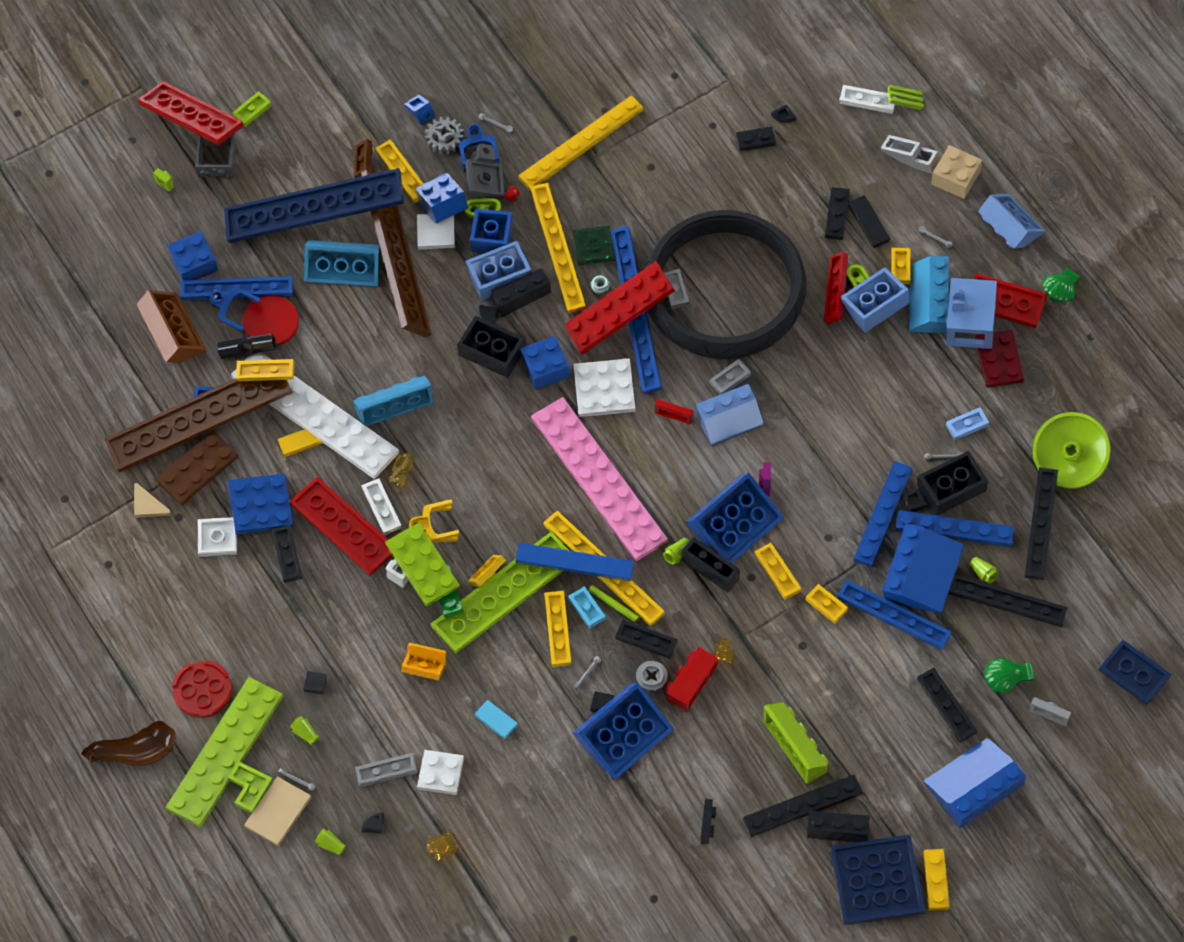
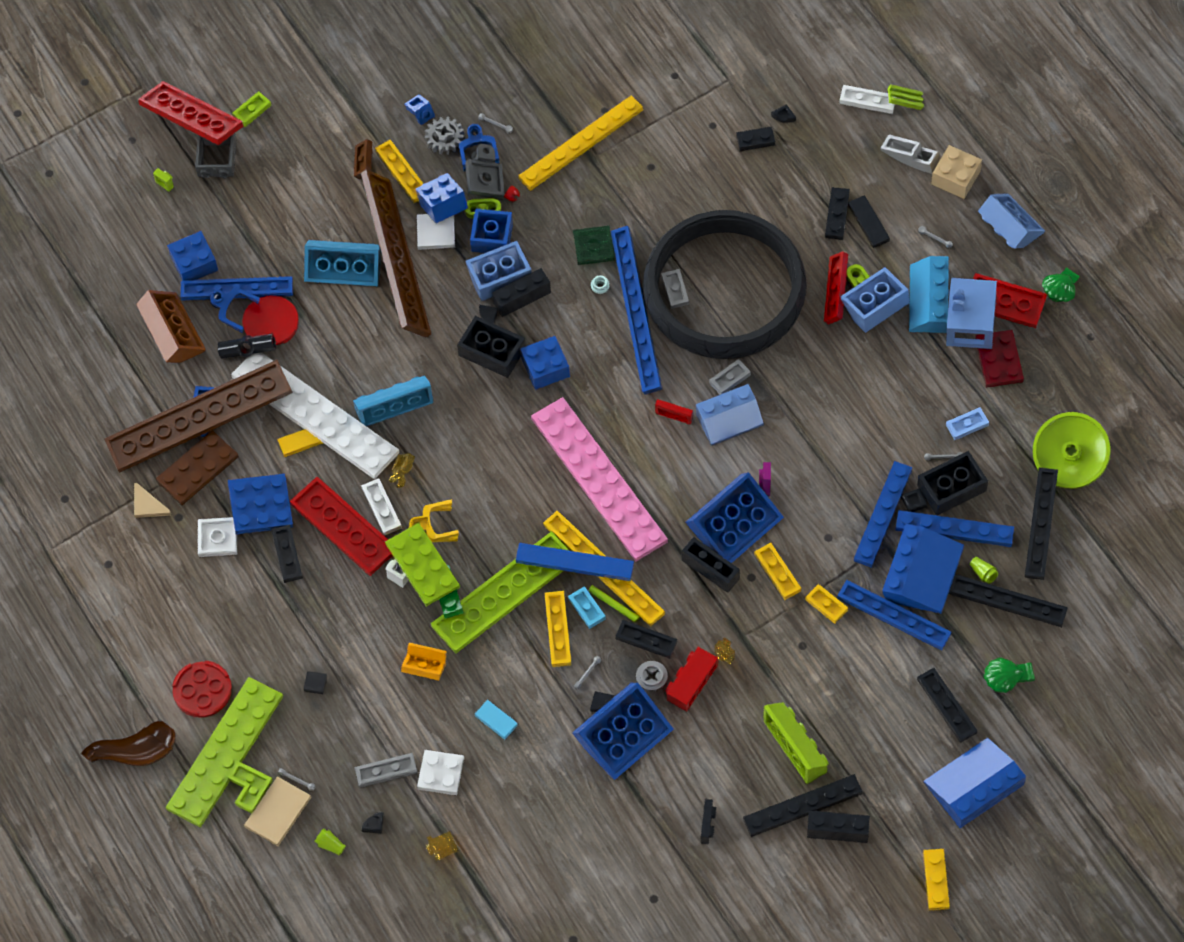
dark blue plate [224,168,404,243] -> none
yellow plate [236,359,295,381] -> none
lime cone [290,716,319,745] -> none
yellow plate [468,555,506,587] -> none
yellow plate [530,183,586,314] -> none
red plate [564,261,675,355] -> none
white plate [573,358,635,417] -> none
lime cone [663,538,690,565] -> none
dark blue plate [830,835,925,925] -> none
yellow plate [891,248,910,284] -> none
light grey plate [1029,697,1071,726] -> none
dark blue plate [1098,640,1171,705] -> none

